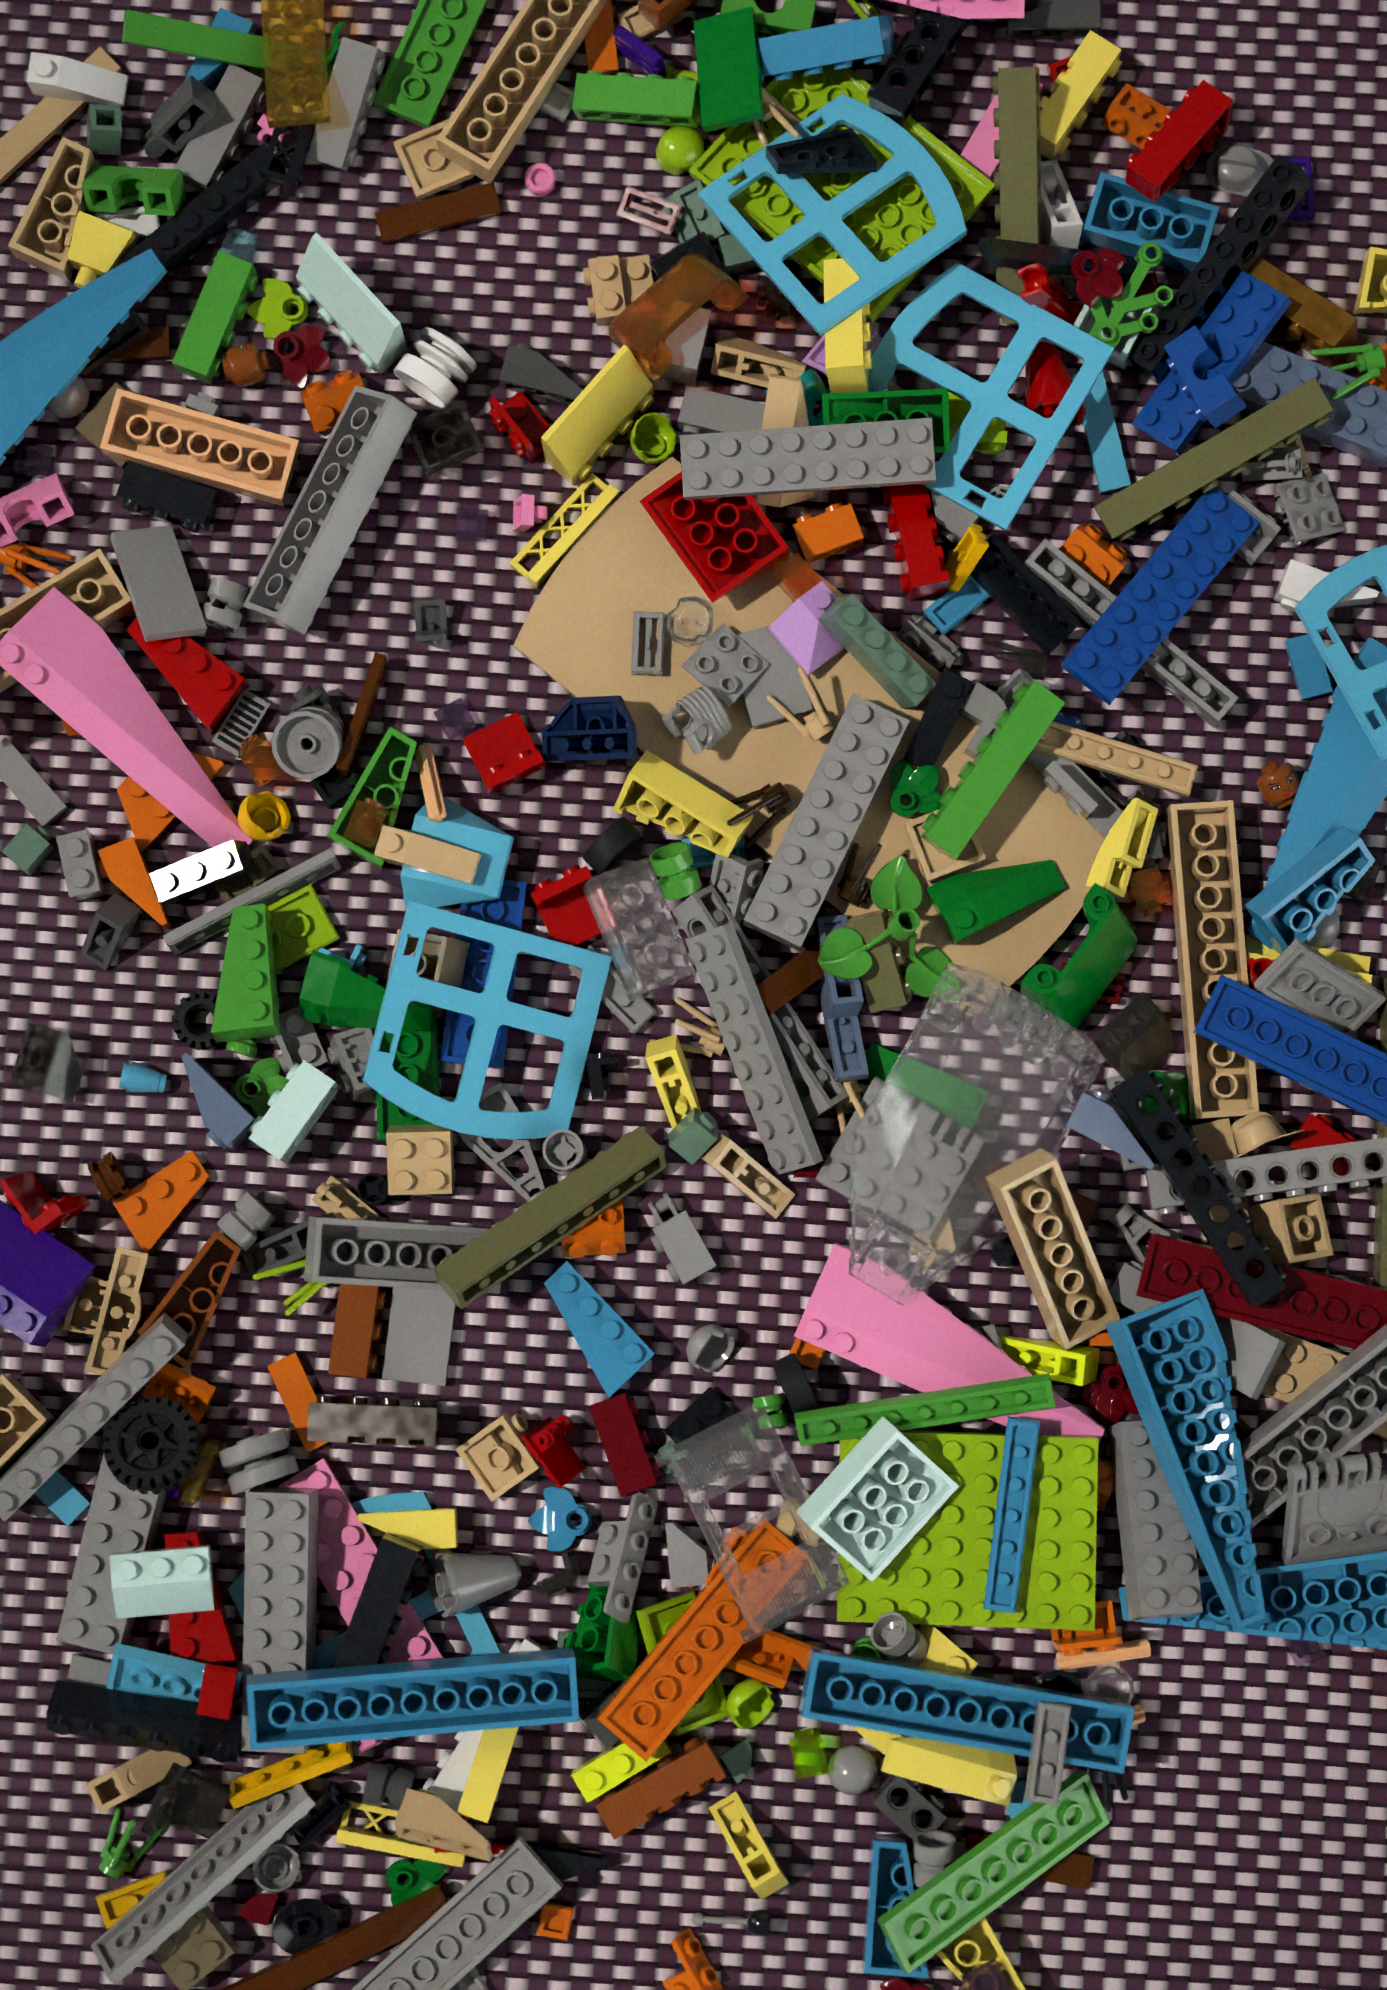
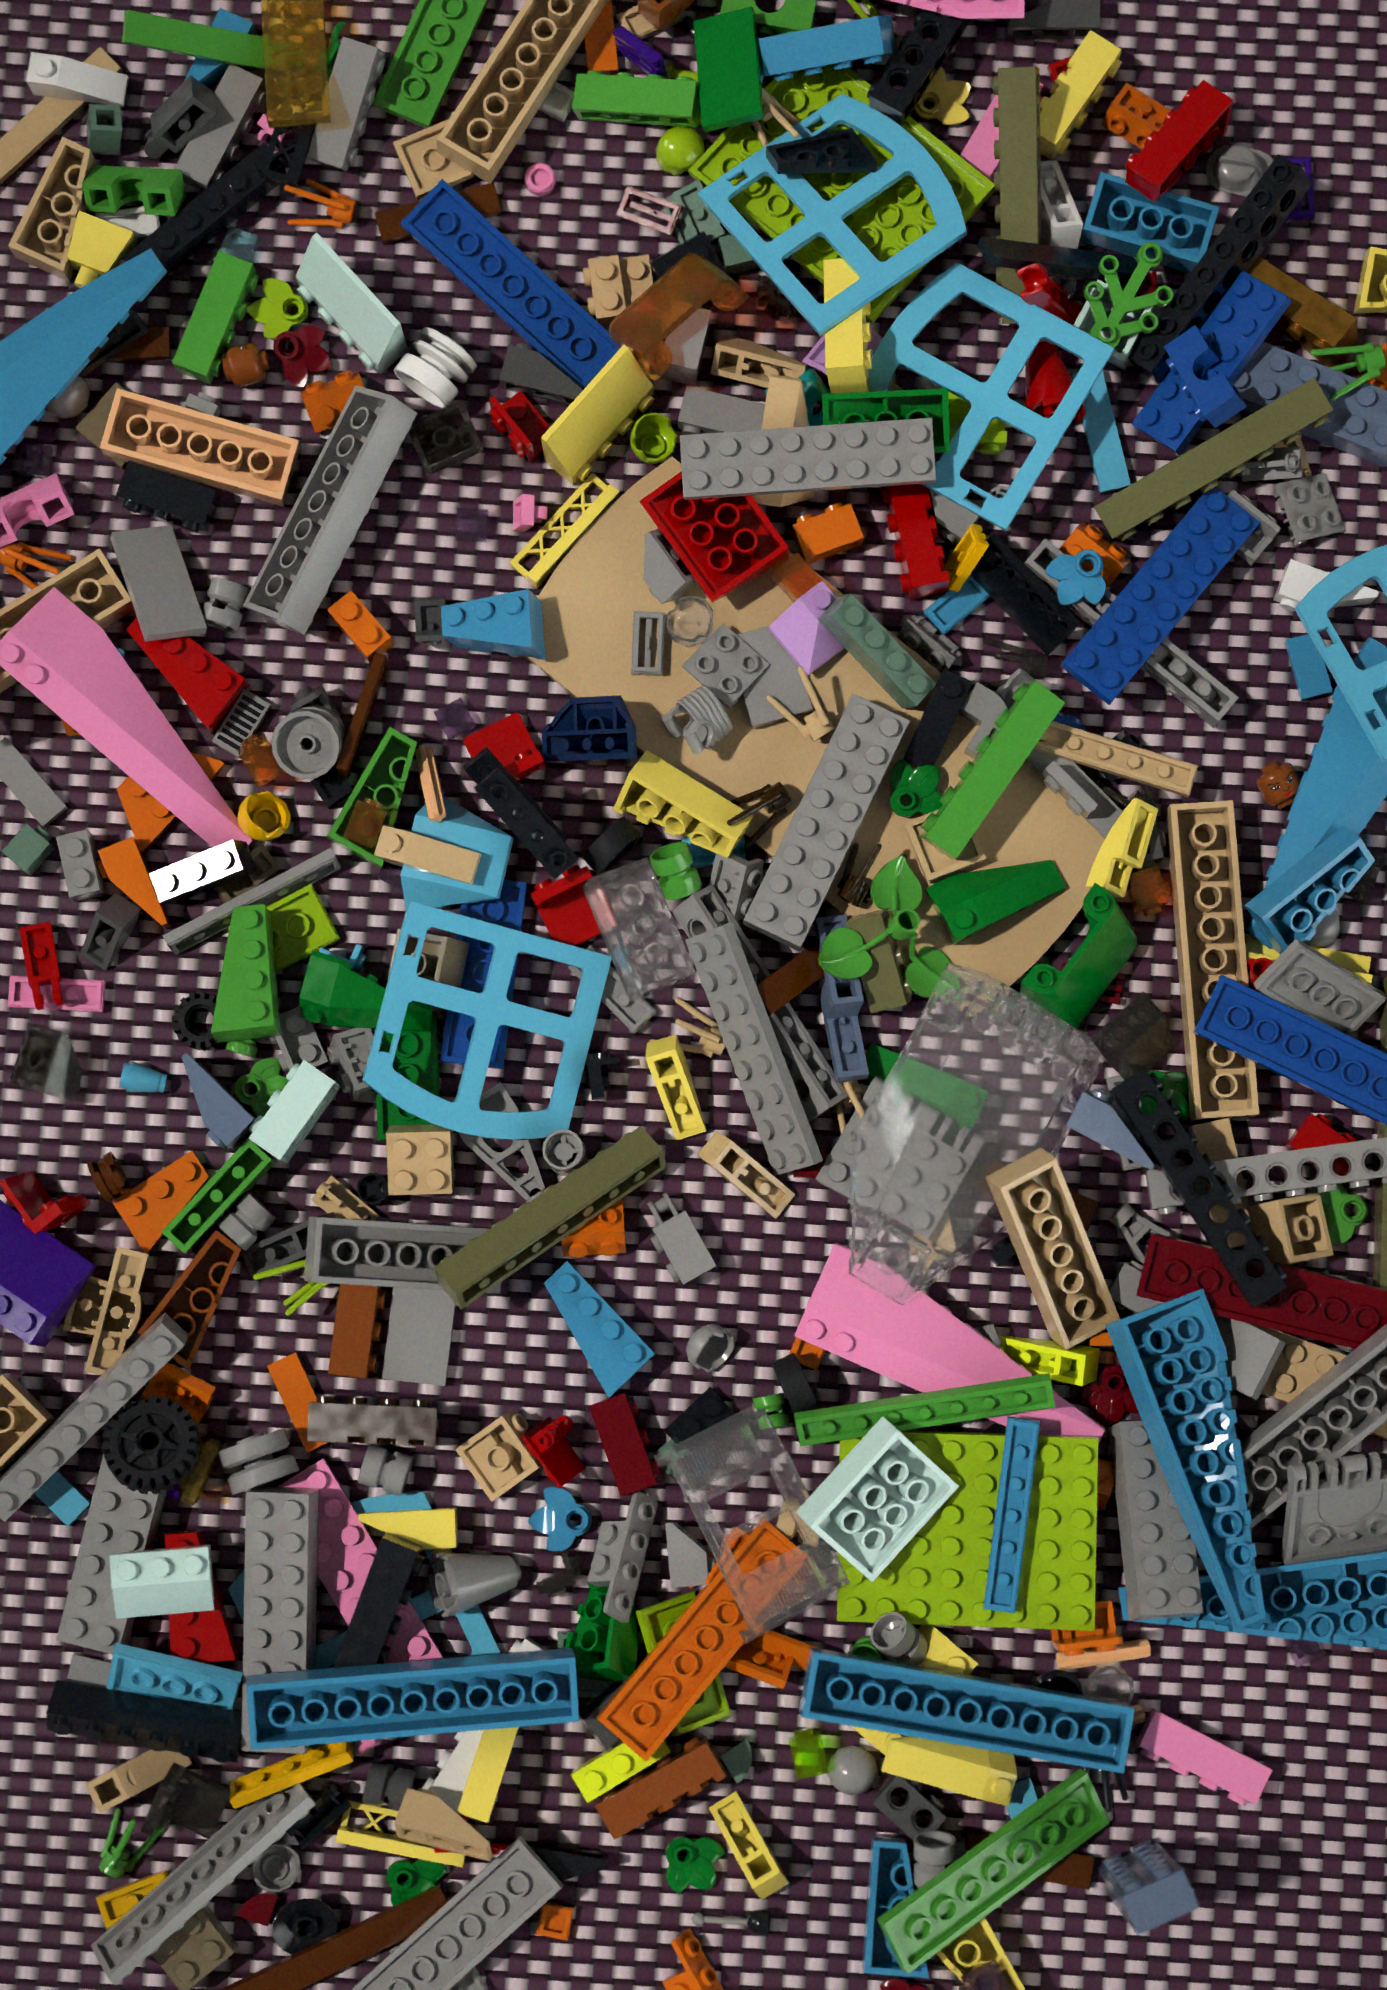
red slope [197,1663,238,1720] -> none
sand green brick [669,1107,718,1165] -> none
lime hair [726,1679,774,1729] -> none
light grey tile [1024,1700,1071,1805] -> none
dark red plate [1070,248,1126,307] -> none
tan piece [1231,1111,1305,1159] -> none
none -> bright pink tile [8,976,106,1013]
none -> red hinge [19,921,63,1010]
none -> bright green brick [161,1139,276,1255]
none -> orange plant [284,178,356,229]
none -> orange brick [327,590,394,664]
none -> light grey wheel [358,1444,413,1496]
none -> blue plate [400,179,623,390]
none -> dark azure wedge [441,589,545,660]
none -> black fence [463,747,579,879]
none -> light grey slope [644,529,696,604]
none -> green plate [665,1836,725,1893]
none -> light yellow plate [914,67,971,126]
none -> dark azure plate [1045,550,1106,605]
none -> sand blue brick [1098,1840,1200,1935]
none -> bright pink brick [1135,1708,1272,1806]
none -> bright green plate [1315,1184,1368,1245]

